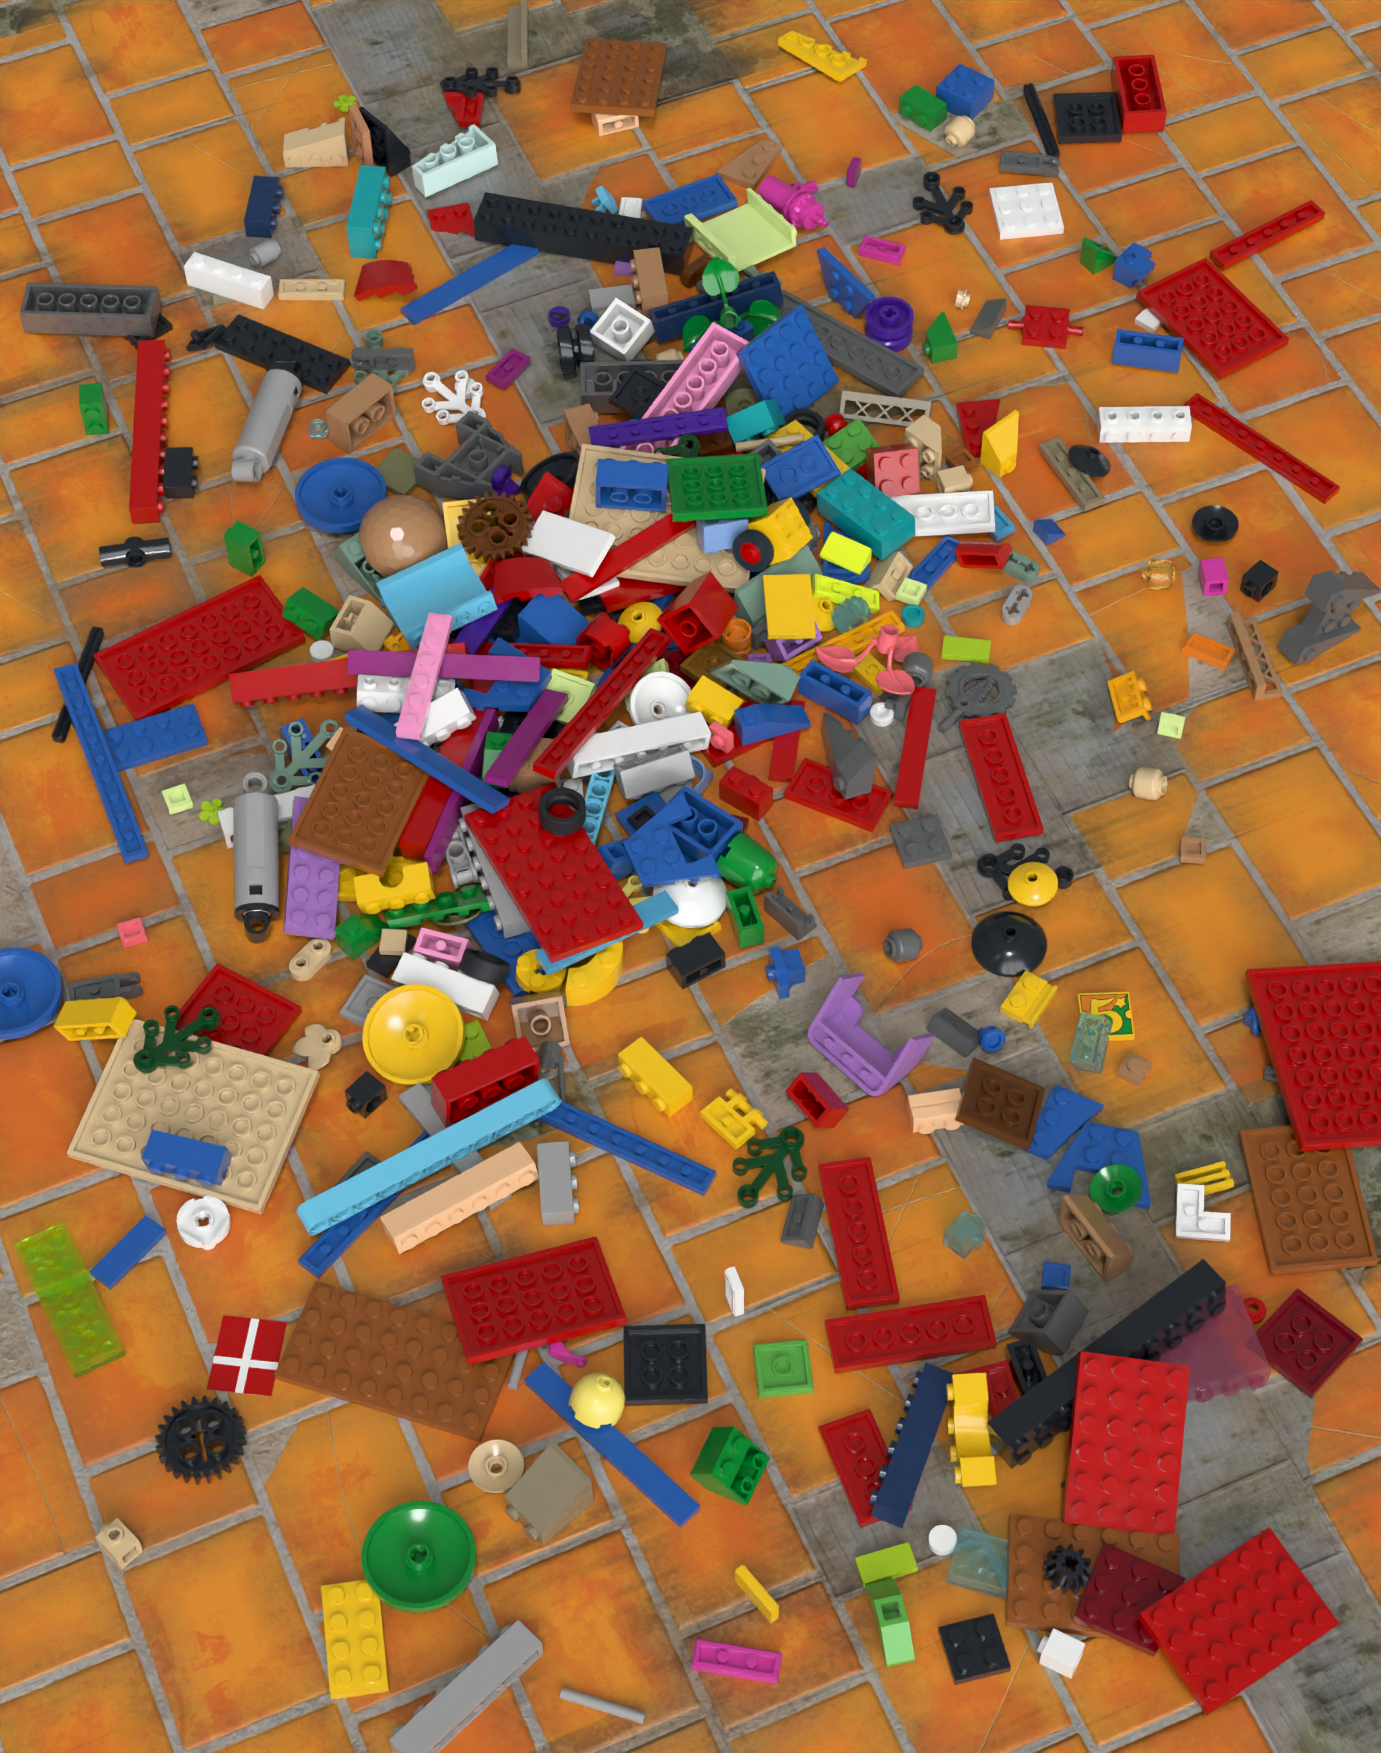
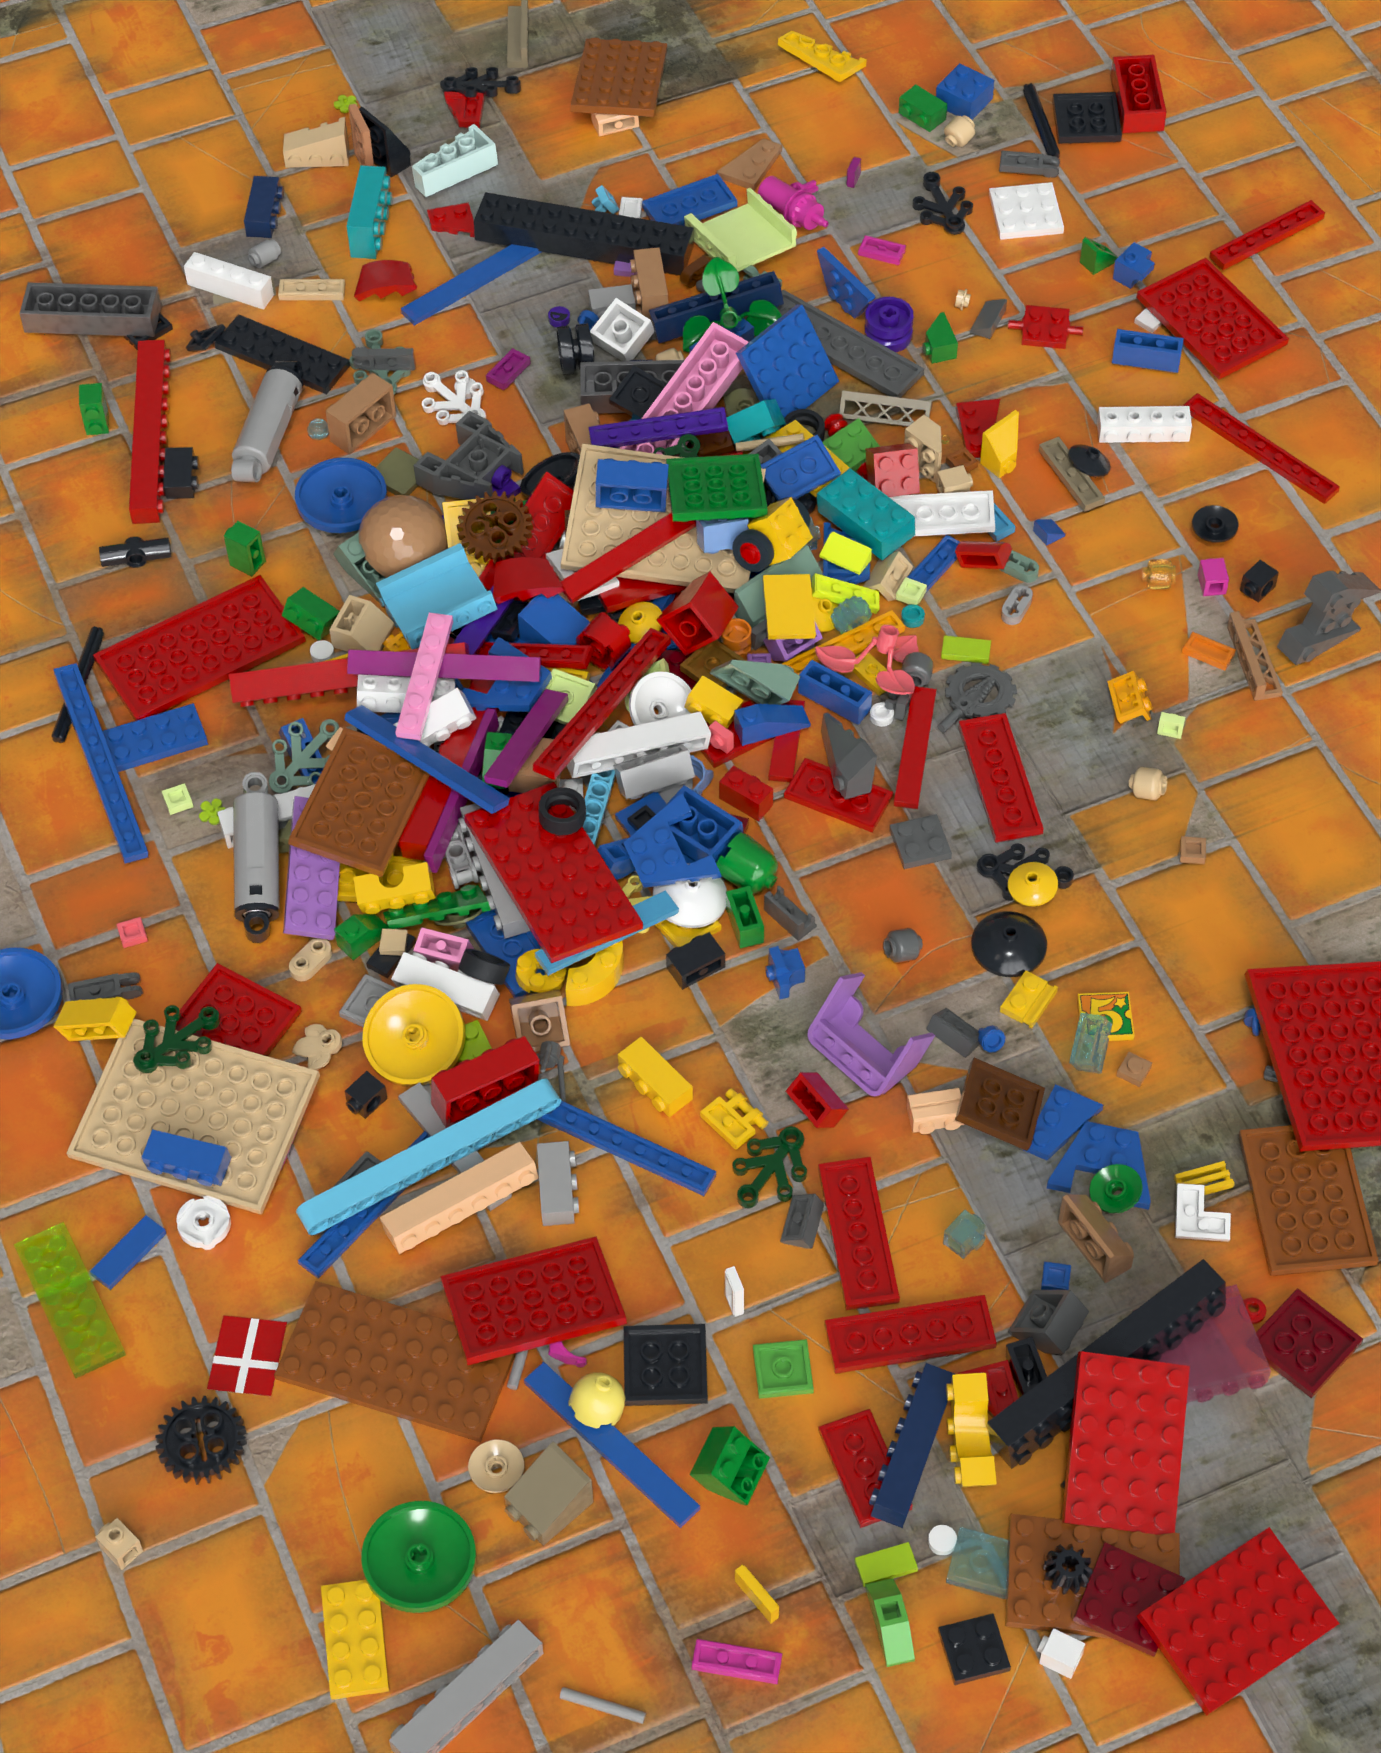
white tile [522,511,616,577] -> none

